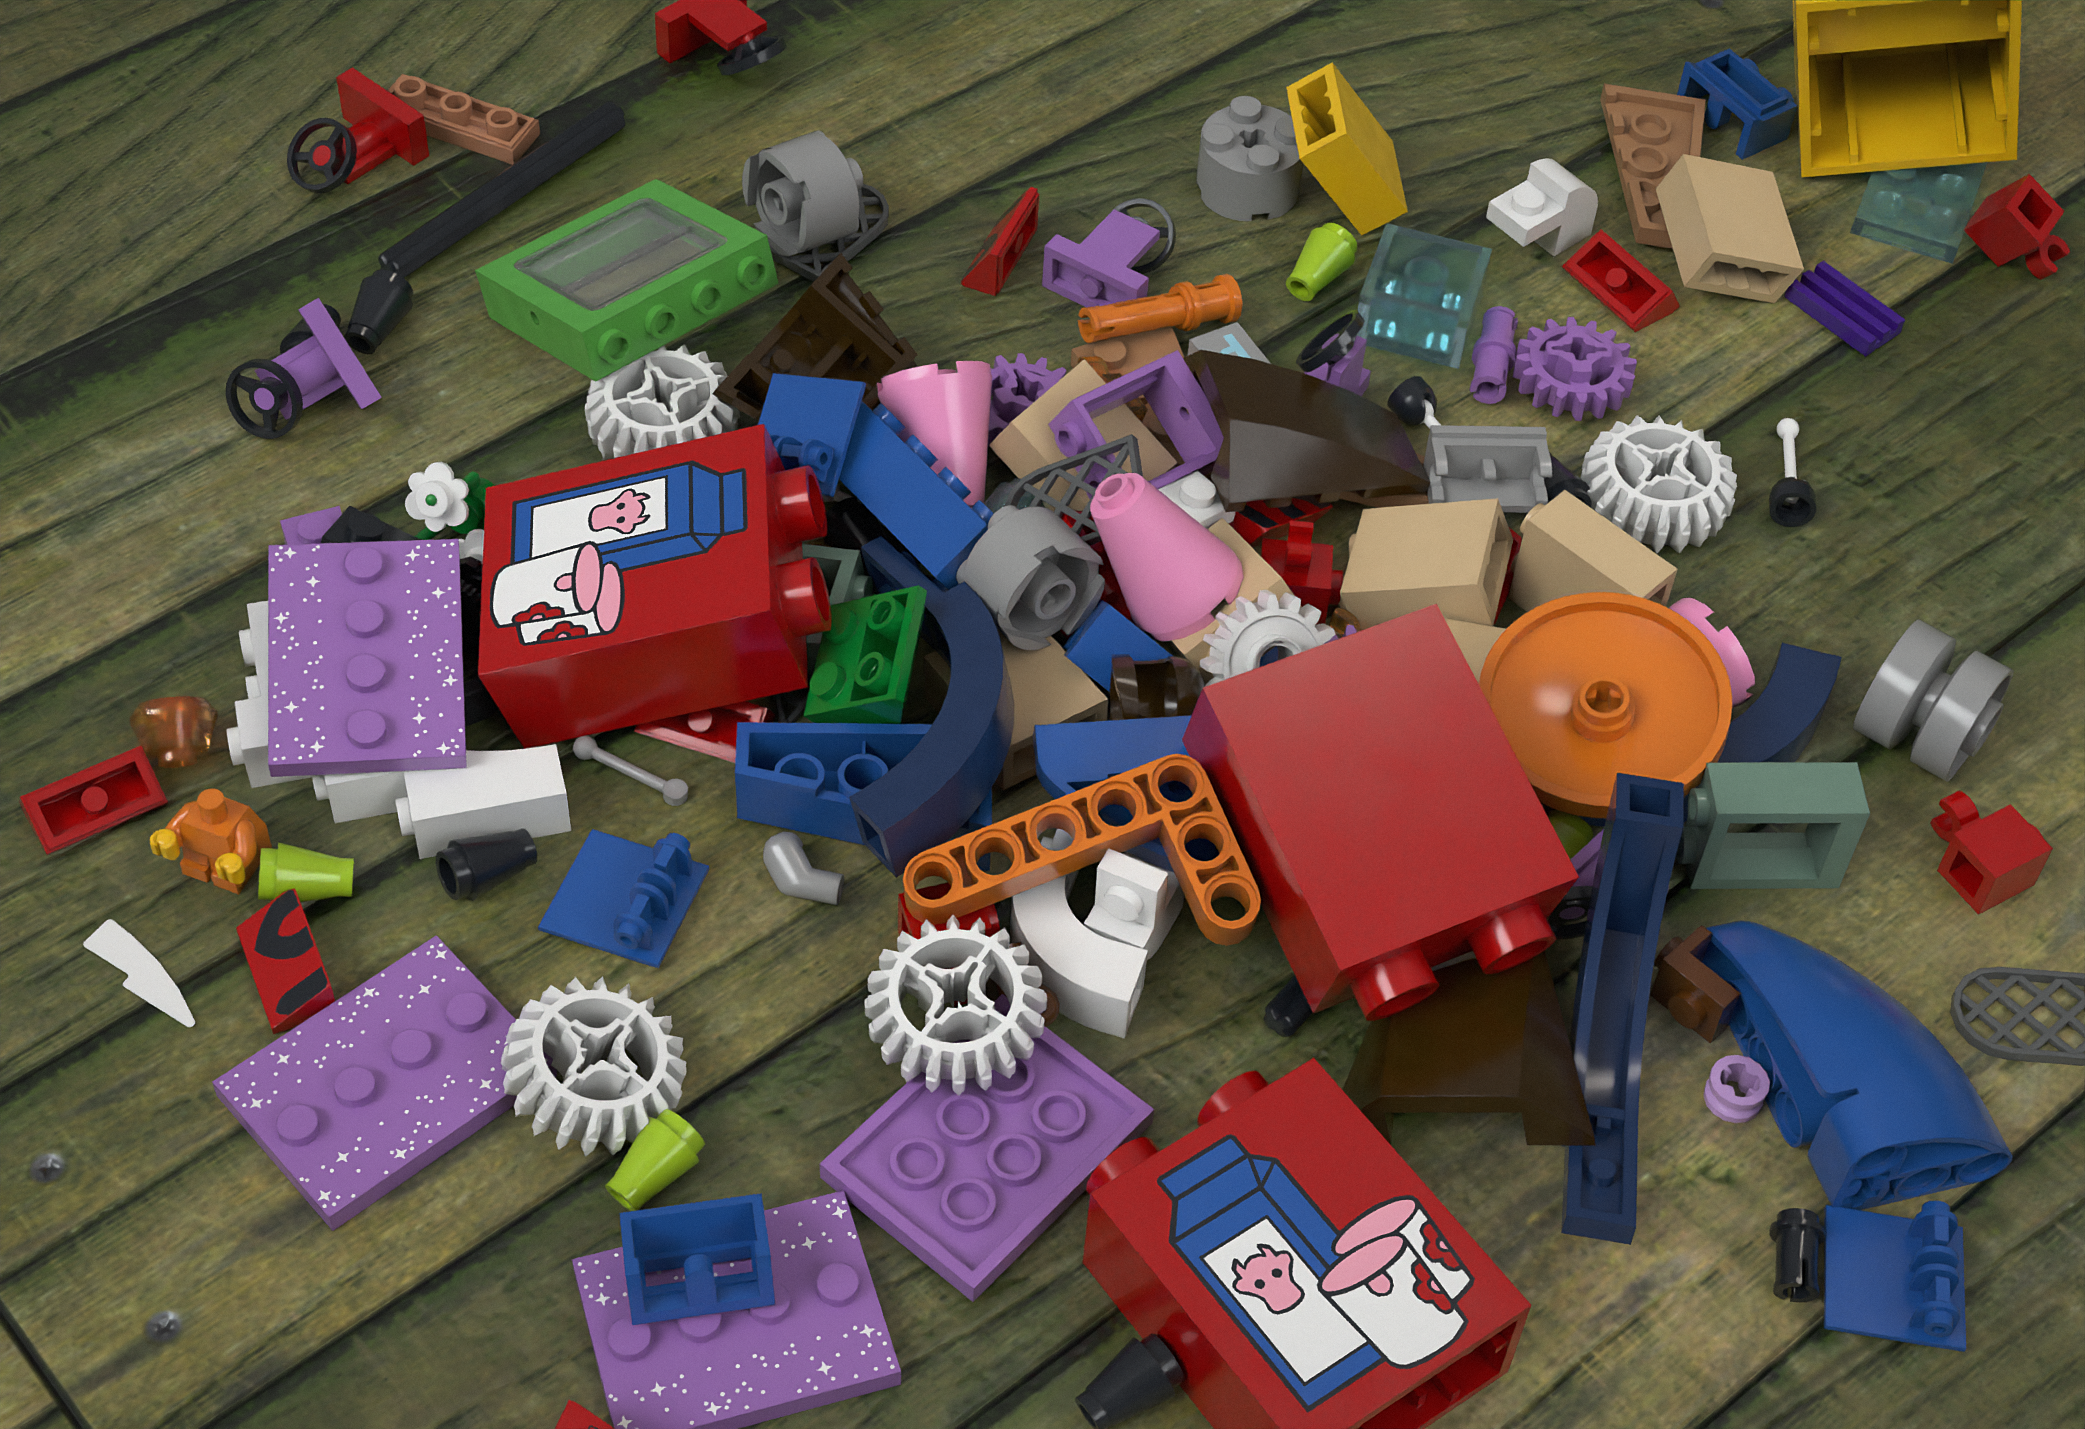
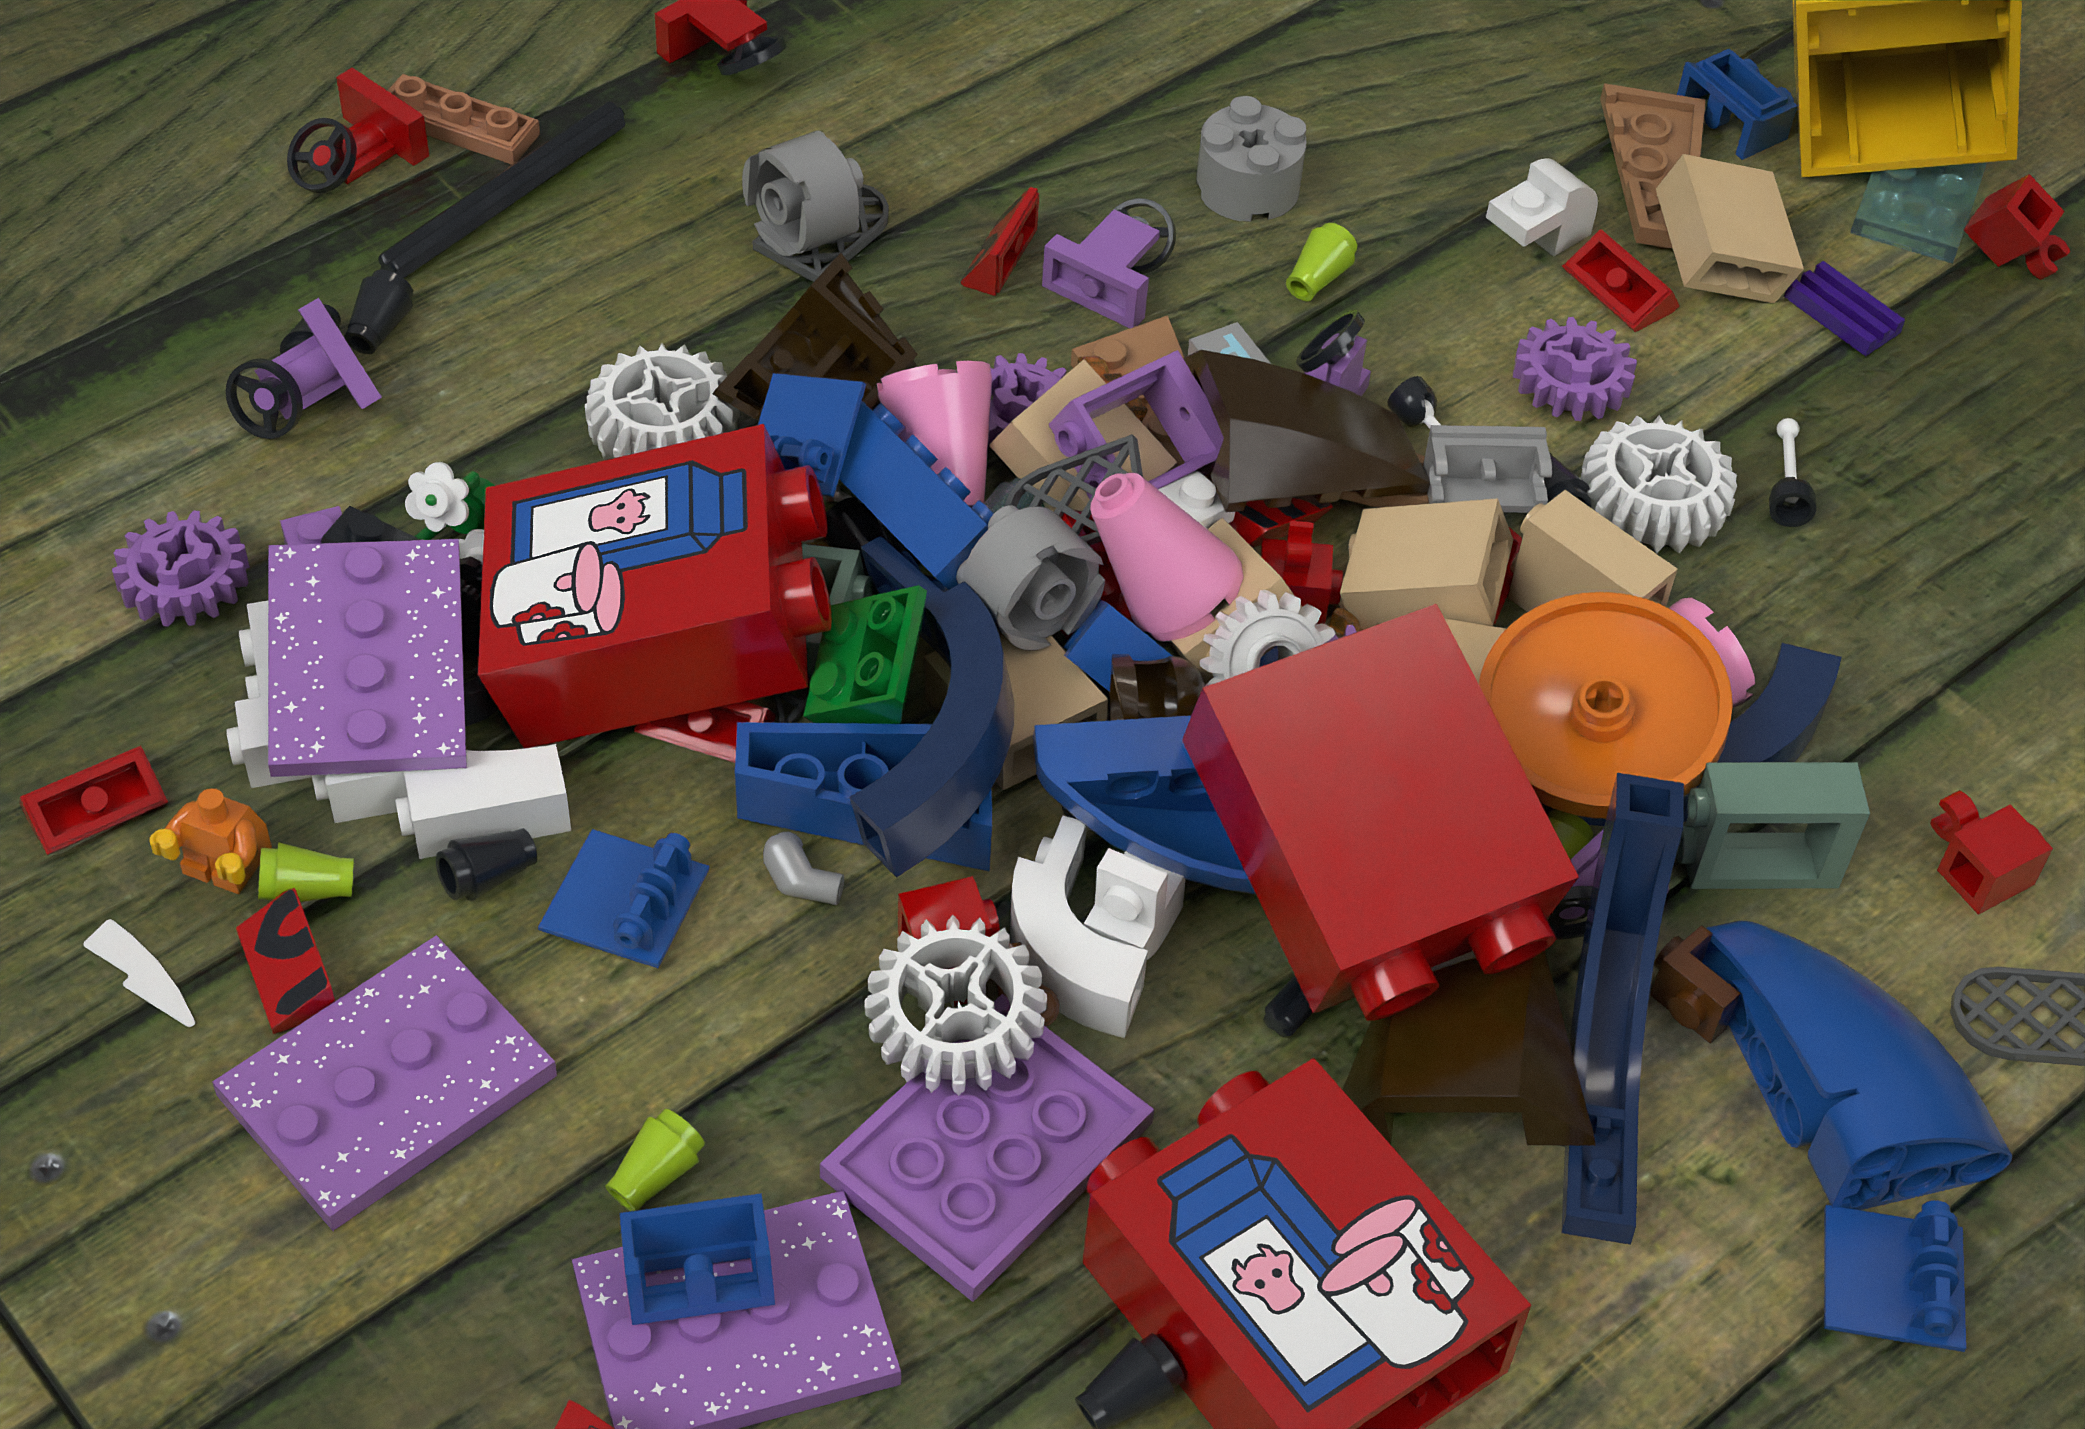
clear orange cone [129,696,218,768] -> none
bright green piece [475,179,779,382] -> none
white gear [501,976,687,1157] -> none
light grey hinge [573,736,688,806] -> none
orange beam [903,754,1261,946] -> none
orange pin [1078,274,1242,344] -> none
yellow brick [1286,62,1408,236] -> none
clear light blue brick [1356,223,1492,369] -> none
medium lavender pin [1470,306,1518,404] -> none
lavender bush [1703,1055,1770,1123] -> none
black pin [1769,1208,1826,1302] -> none
light grey wheel [1853,619,2014,782] -> none
none -> medium lavender gear [112,510,249,626]

